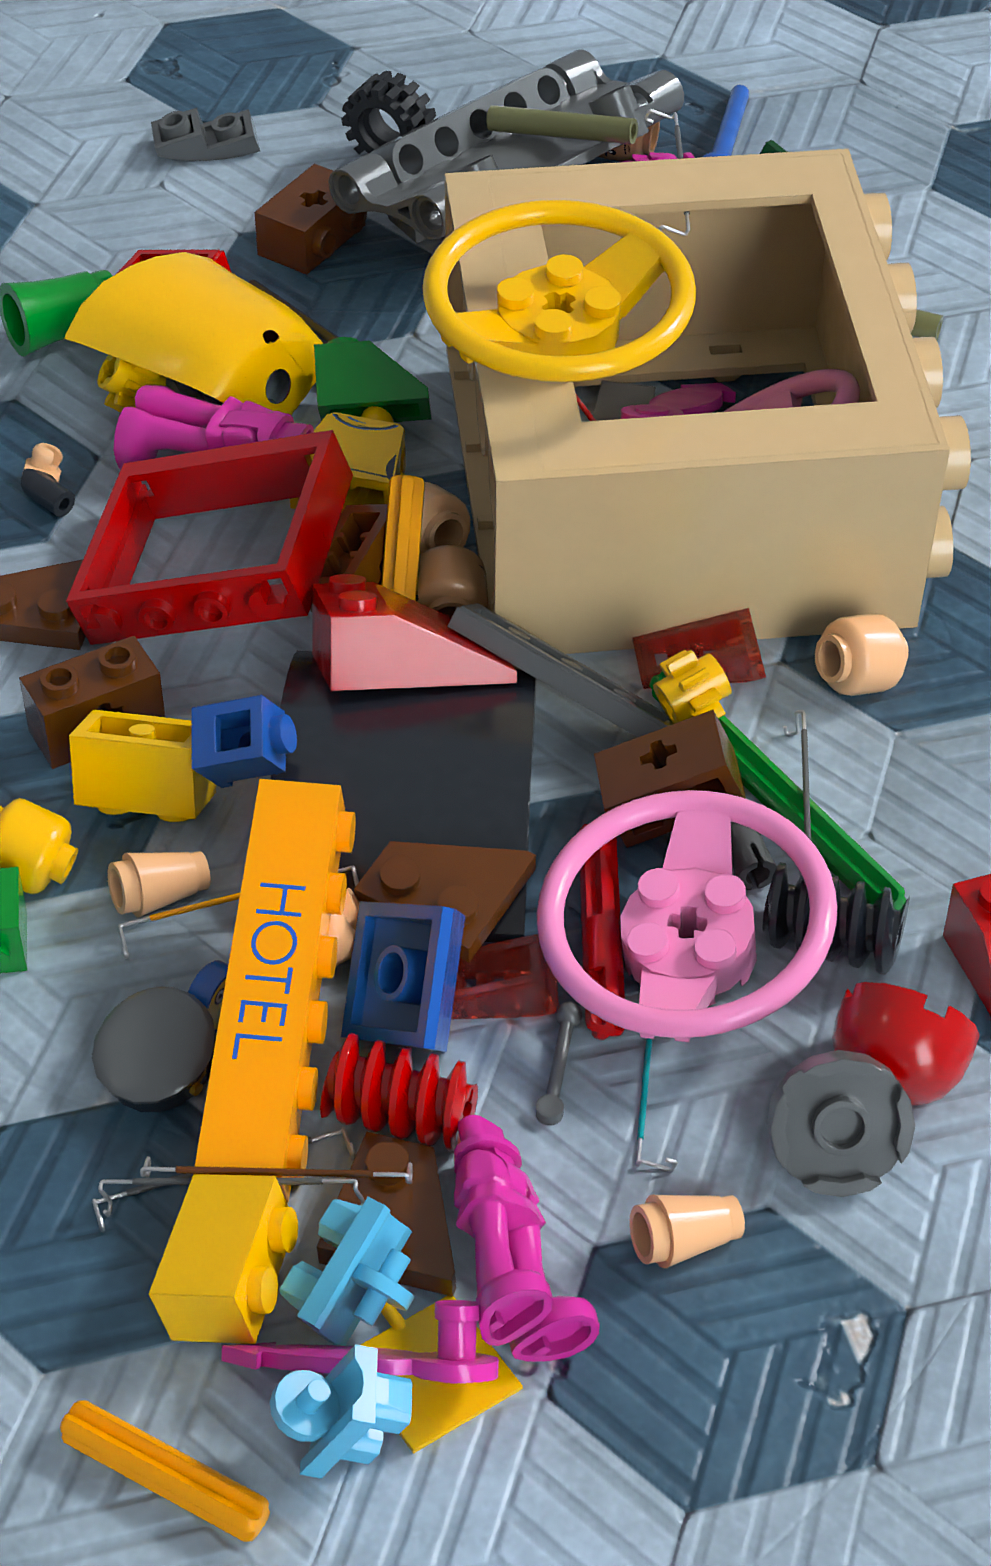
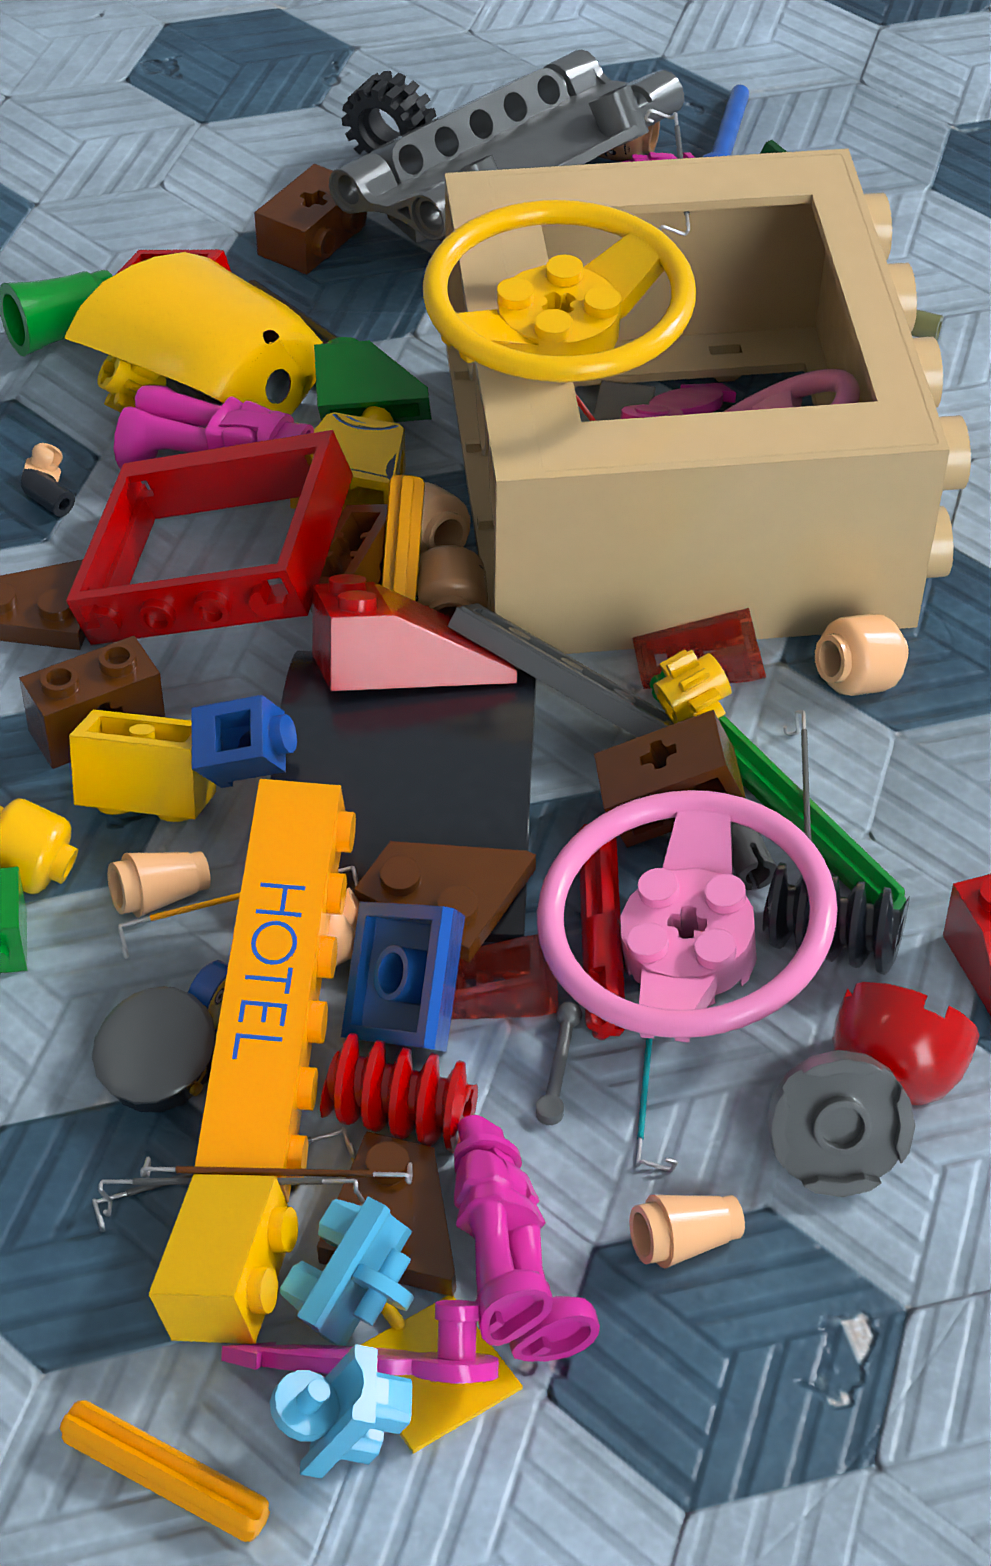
dark grey slope [151,108,260,161] -> none
olive piece [486,105,638,144] -> none

